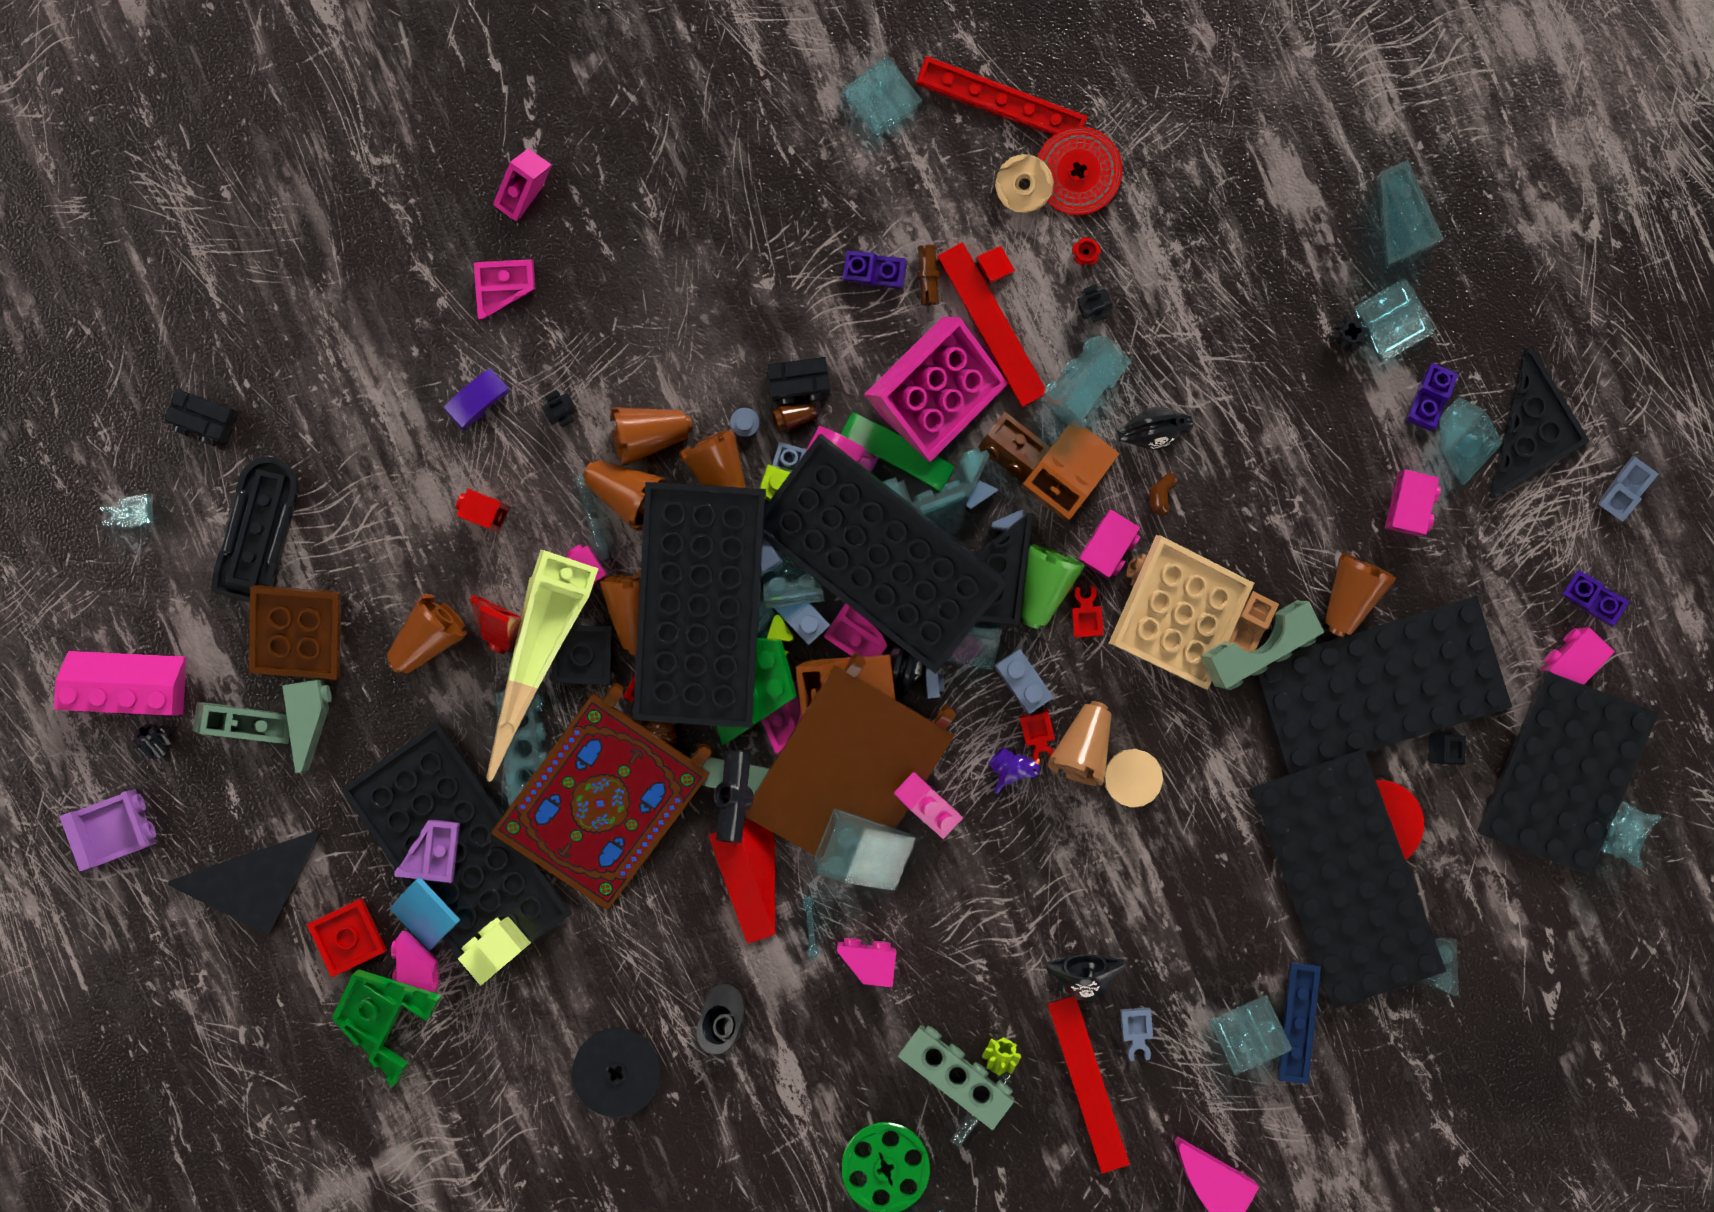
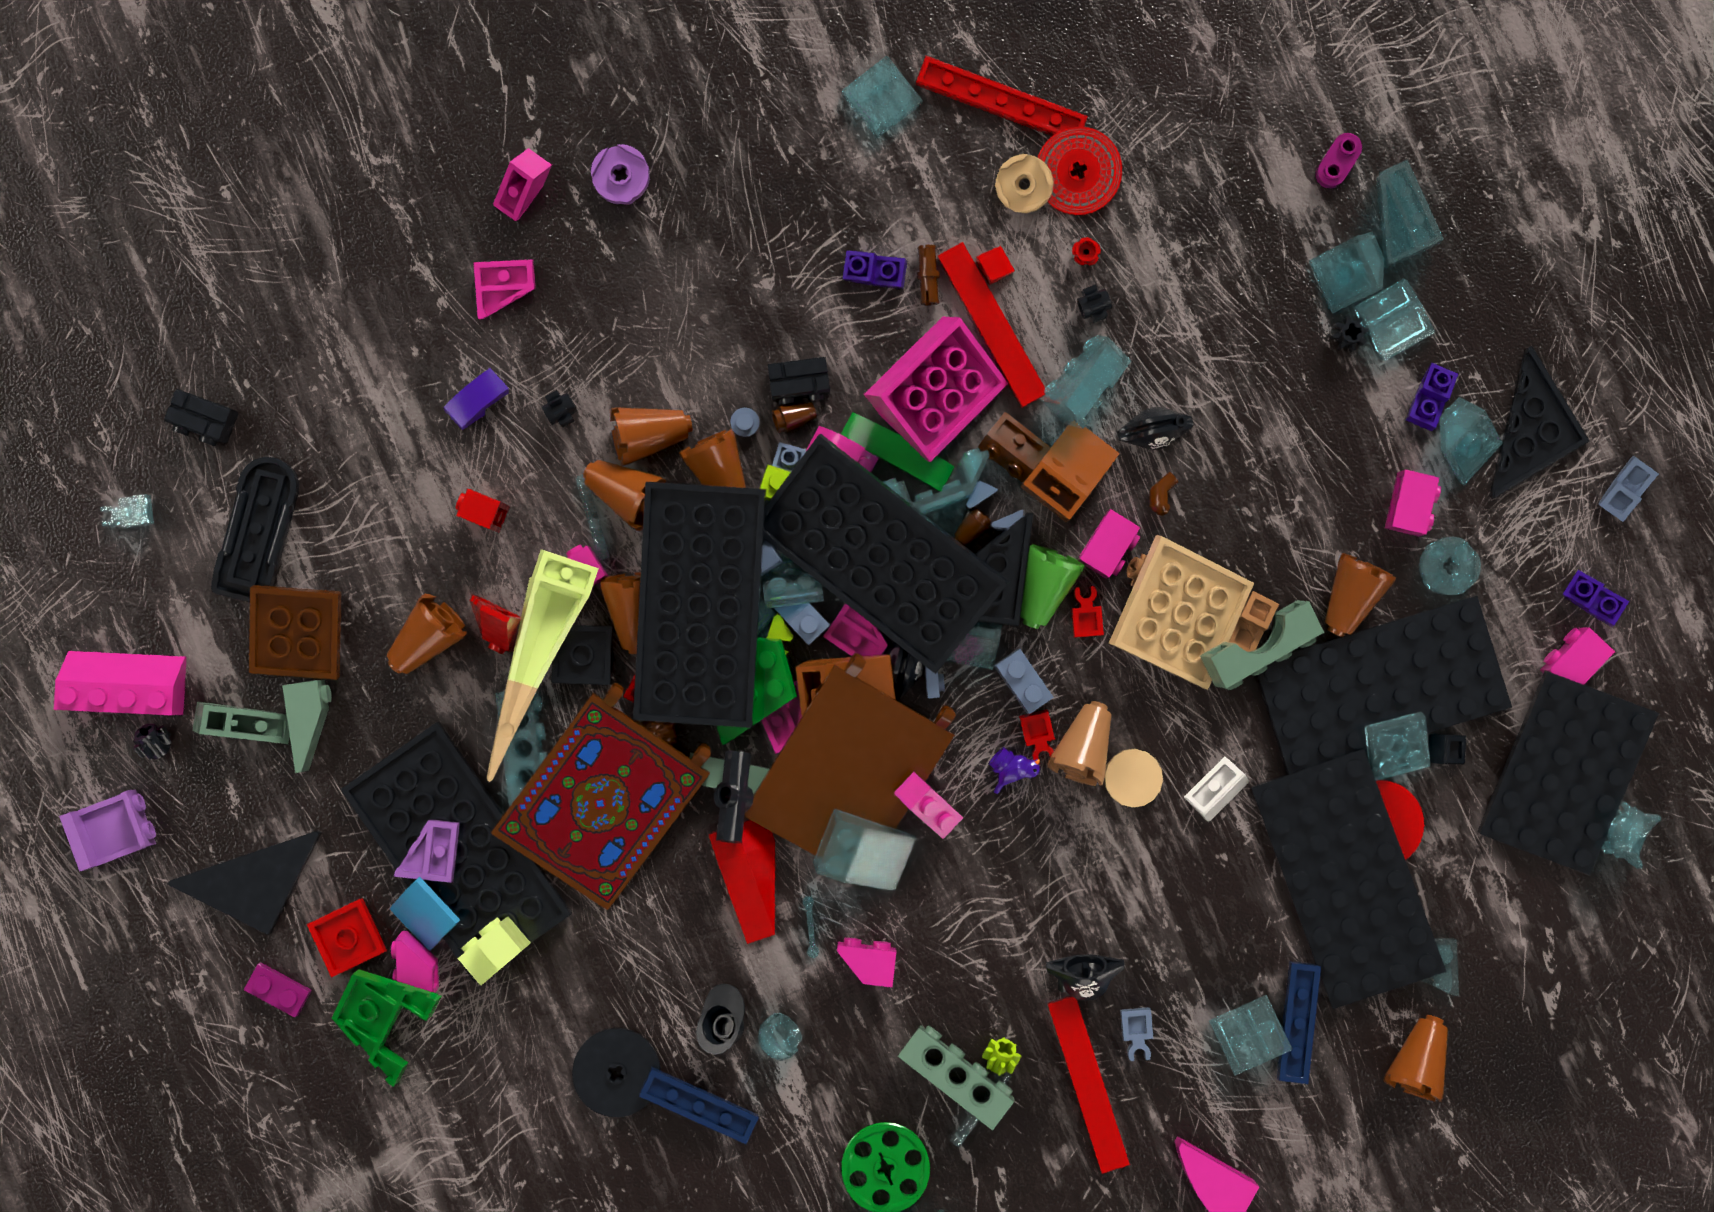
none -> magenta plate [244,963,312,1018]
none -> medium lavender plate [591,144,650,205]
none -> dark blue plate [639,1067,759,1144]
none -> clear light blue hair [758,1013,802,1061]
none -> reddish brown cone [953,507,993,548]
none -> white slope [1184,757,1249,822]
none -> clear light blue slope [1309,232,1384,313]
none -> magenta plate [1316,133,1362,189]
none -> clear light blue plate [1365,712,1430,781]
none -> dark orange cone [1383,1015,1448,1102]
none -> clear light blue plate [1419,537,1481,595]

